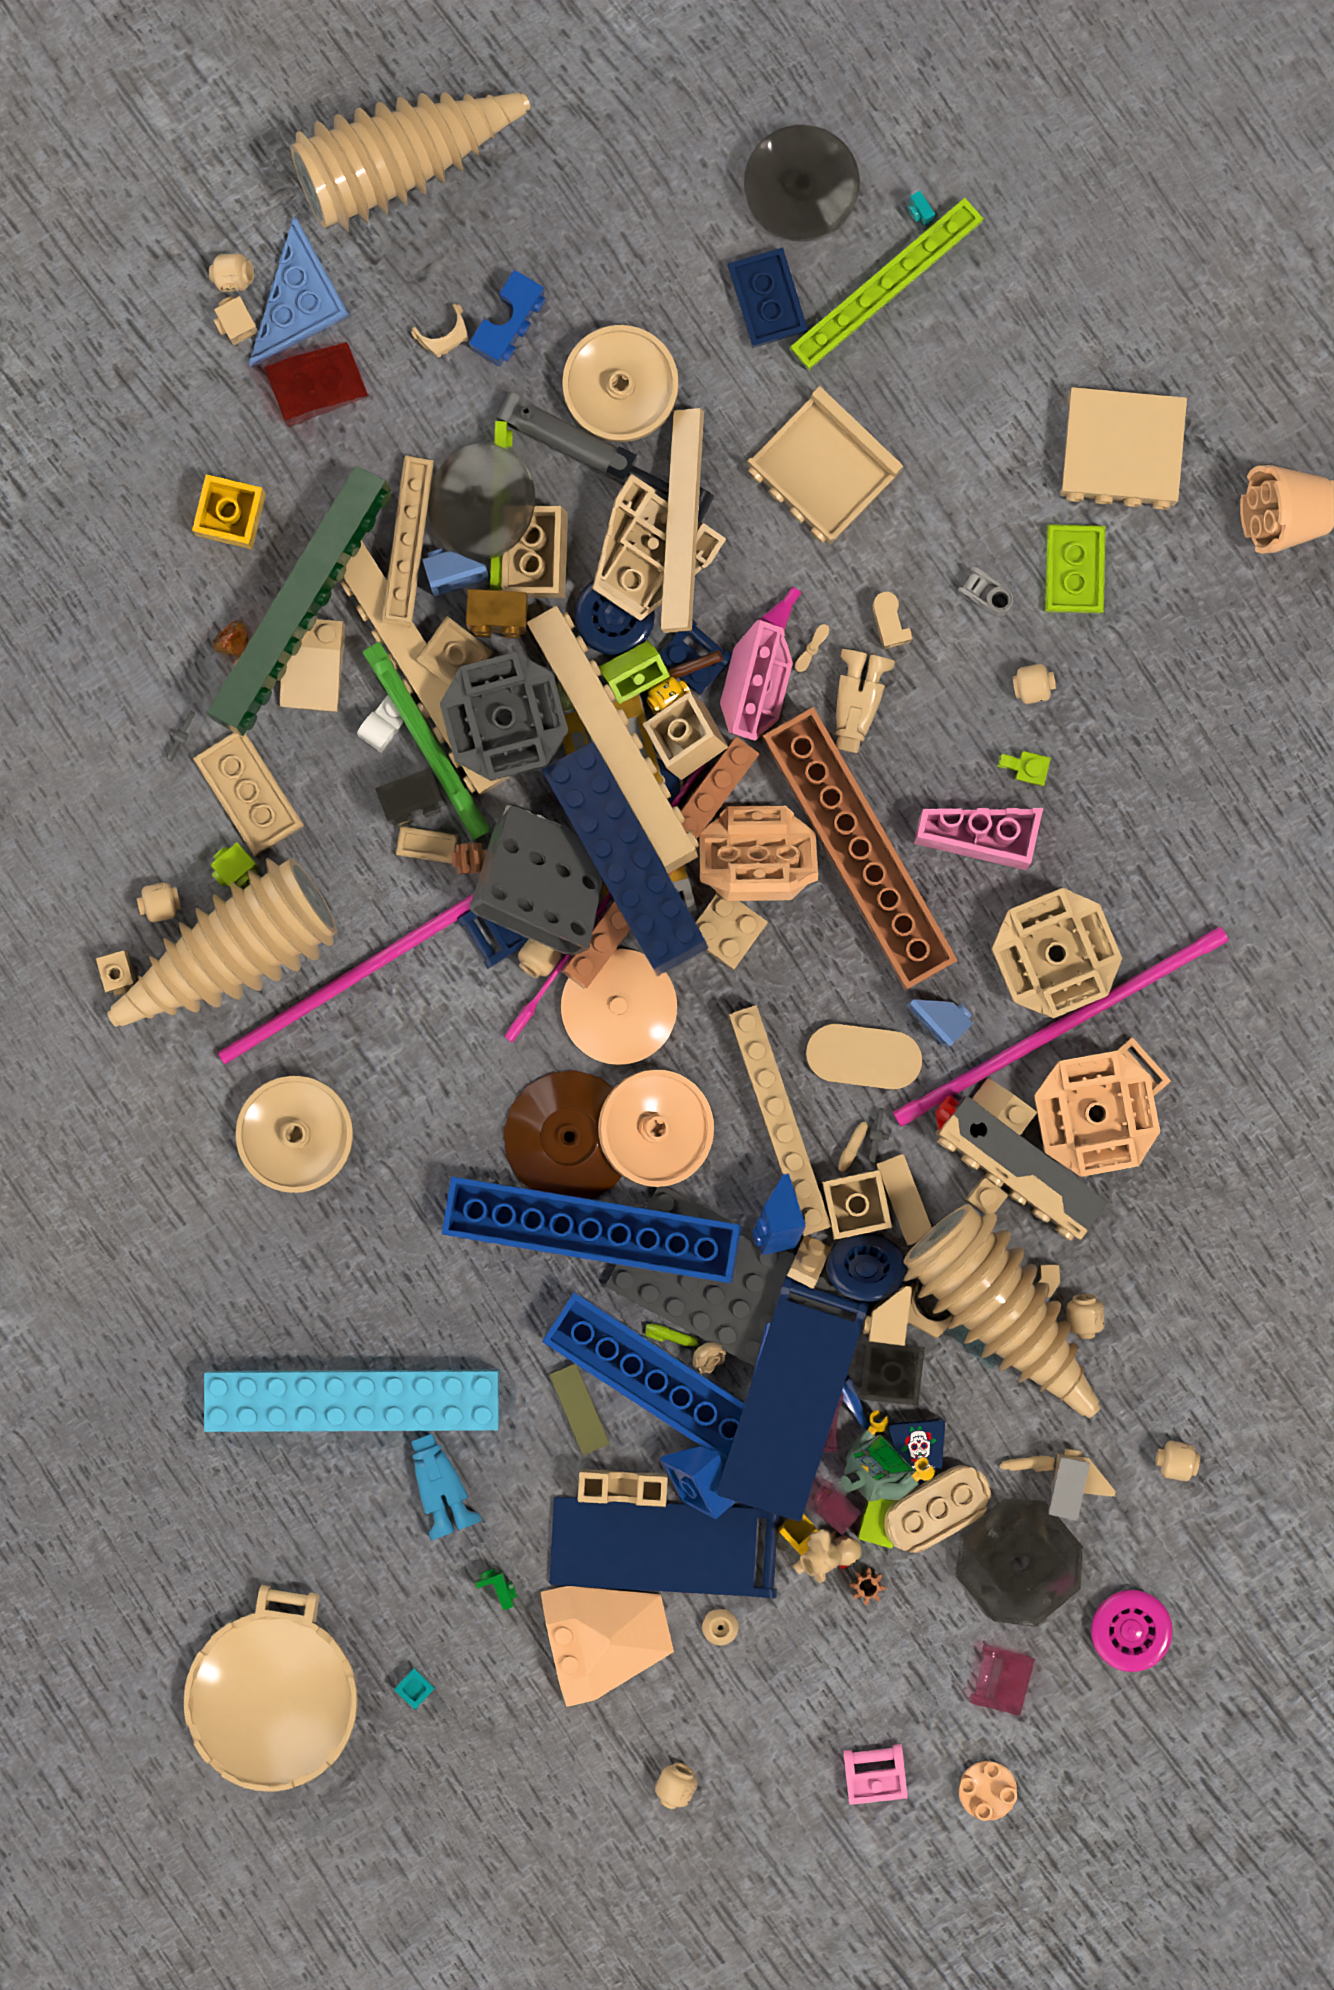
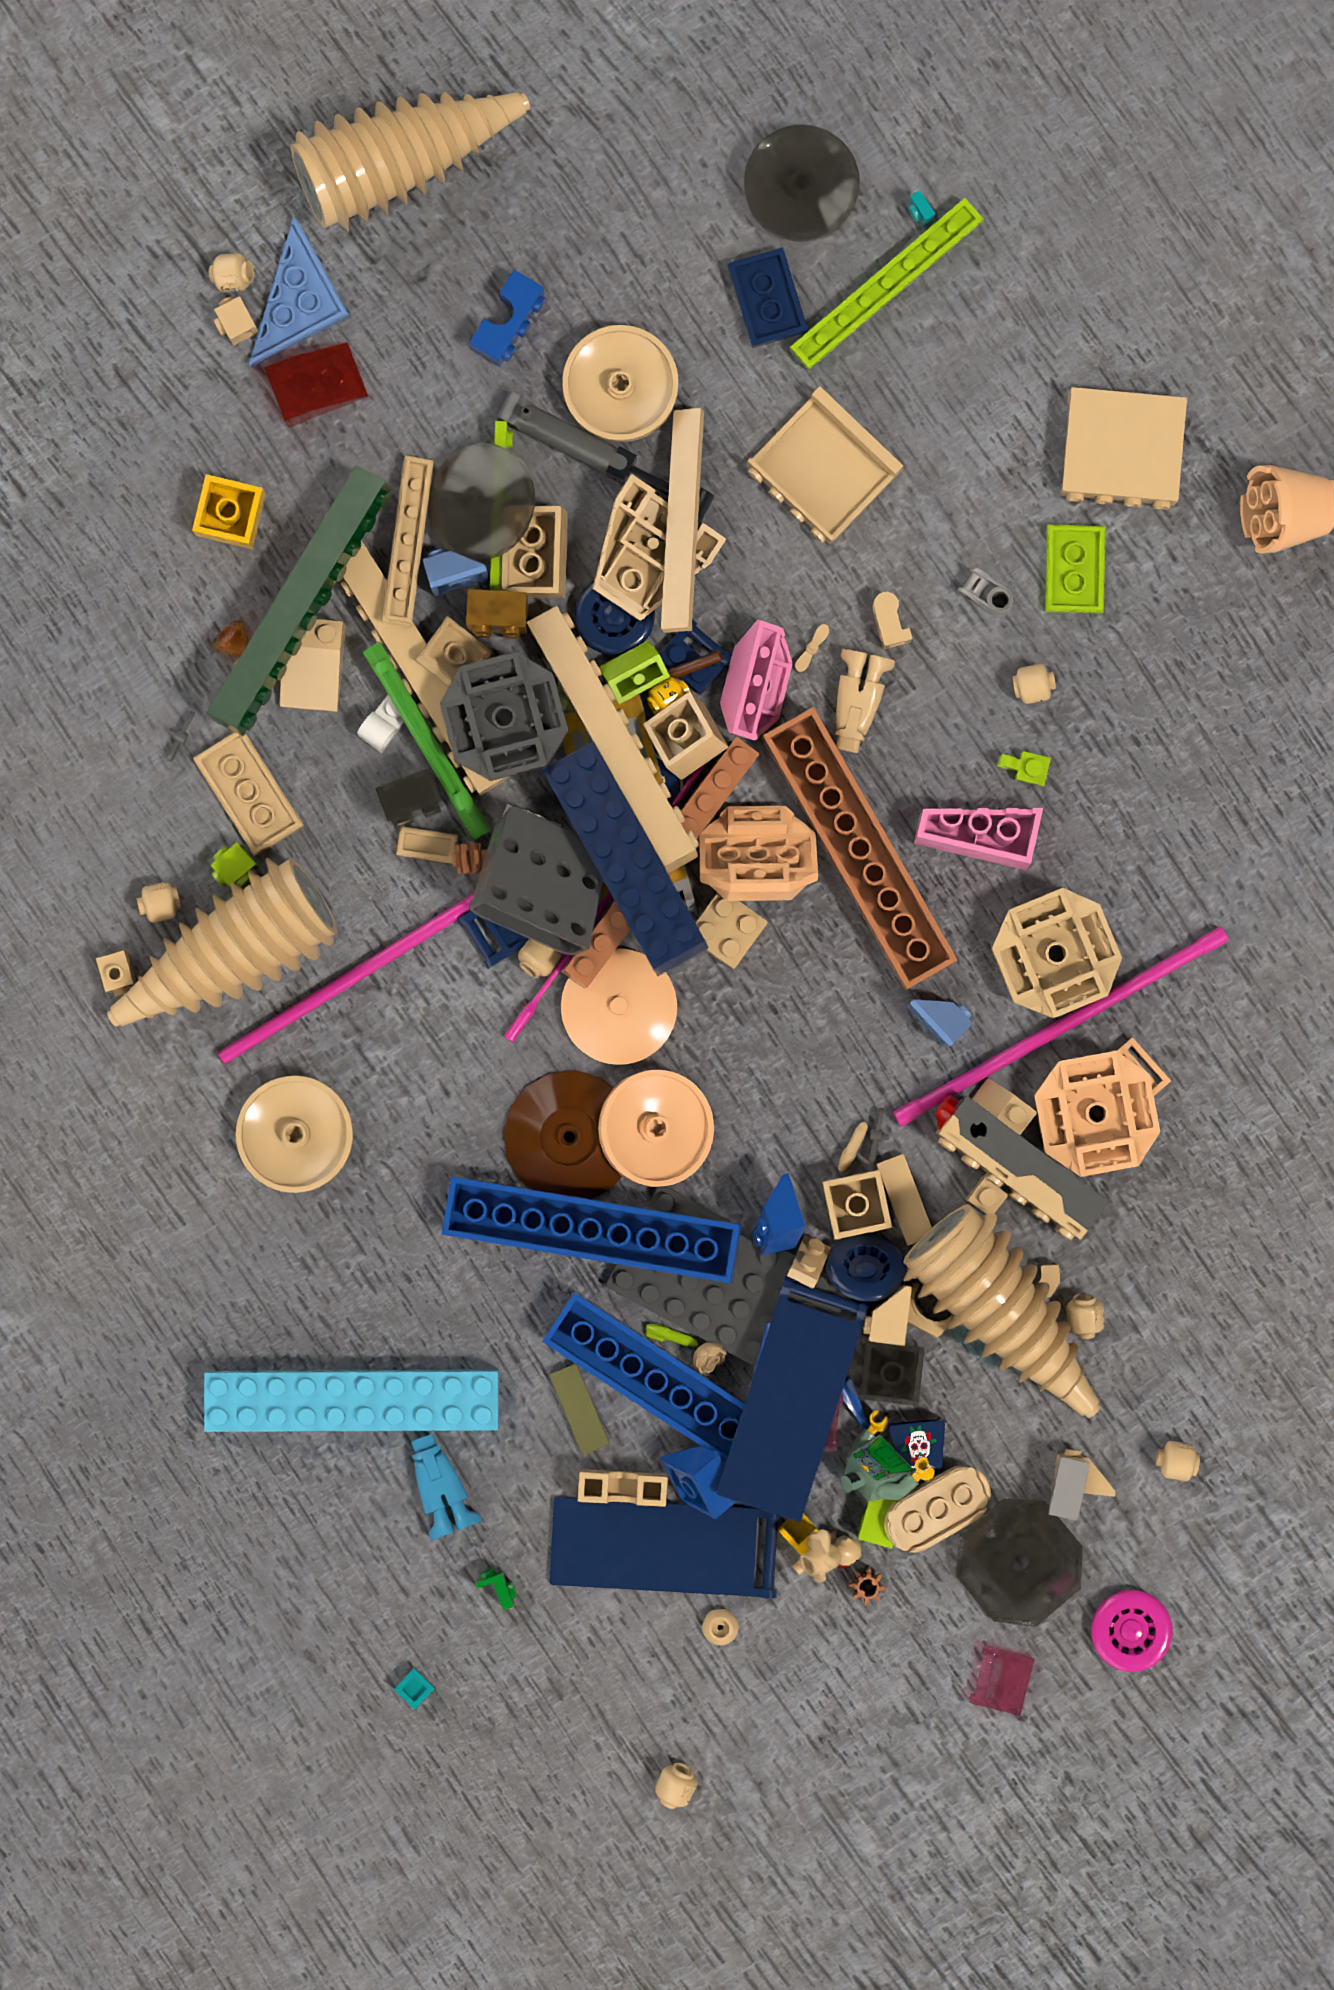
tan dish [184,1585,358,1791] -> none
tan helmet [411,303,468,358] -> none
light nougat wedge [541,1586,674,1707] -> none
tan brick [728,1005,832,1236] -> none
dark pink cone [759,587,801,631] -> none
tan tile [806,1024,922,1089] -> none
clear pink brick [813,1484,862,1535] -> none
bright pink plate [843,1744,908,1805] -> none
light nougat dish [959,1761,1017,1821] -> none
tan piece [999,1455,1055,1472] -> none

